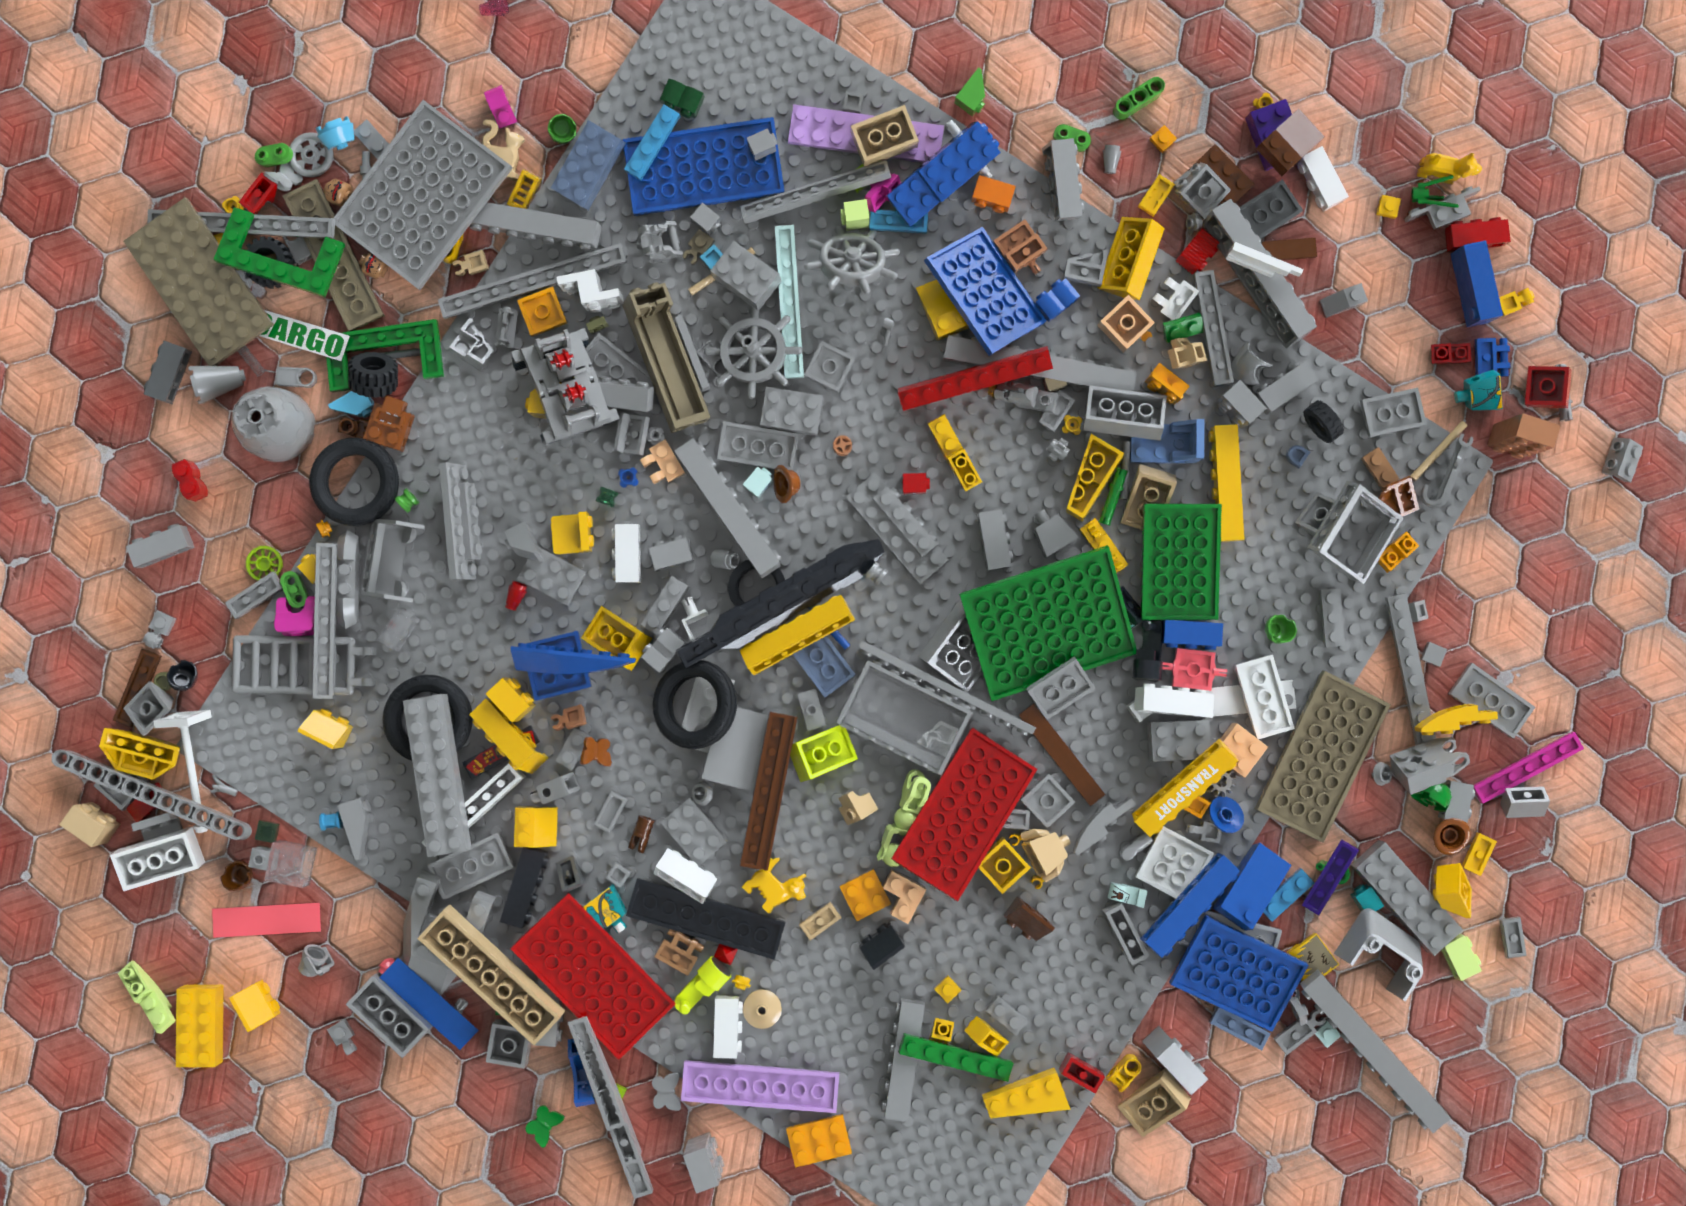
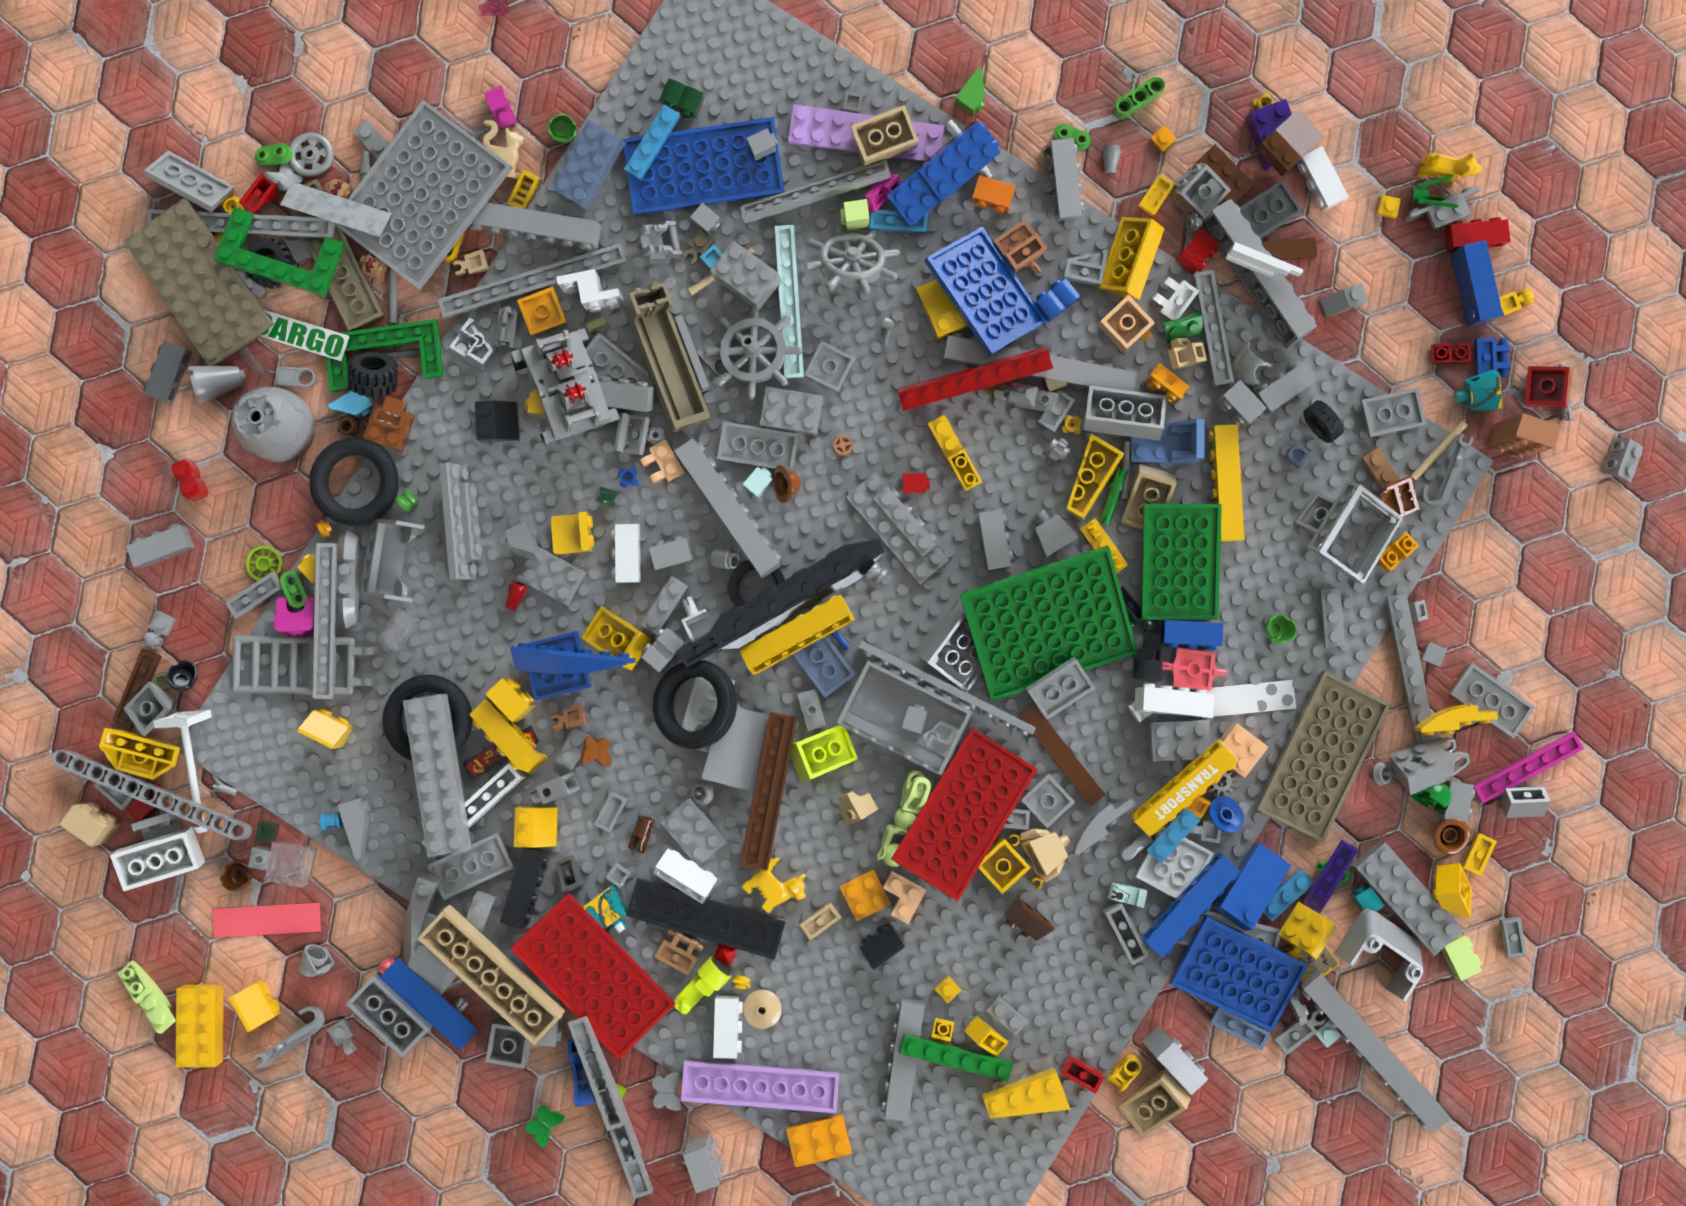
medium azure cone [315,116,355,150] -> none
white plate [1234,655,1295,739] -> none
none -> light grey plate [144,151,234,212]
none -> light grey piece [252,1006,325,1068]
none -> flat silver sticker [280,182,392,237]
none -> light grey bar [389,267,397,324]
none -> black slope [475,400,520,443]
none -> light grey brick [902,704,928,735]
none -> dark azure plate [1146,808,1200,863]
none -> yellow brick [1278,902,1337,960]

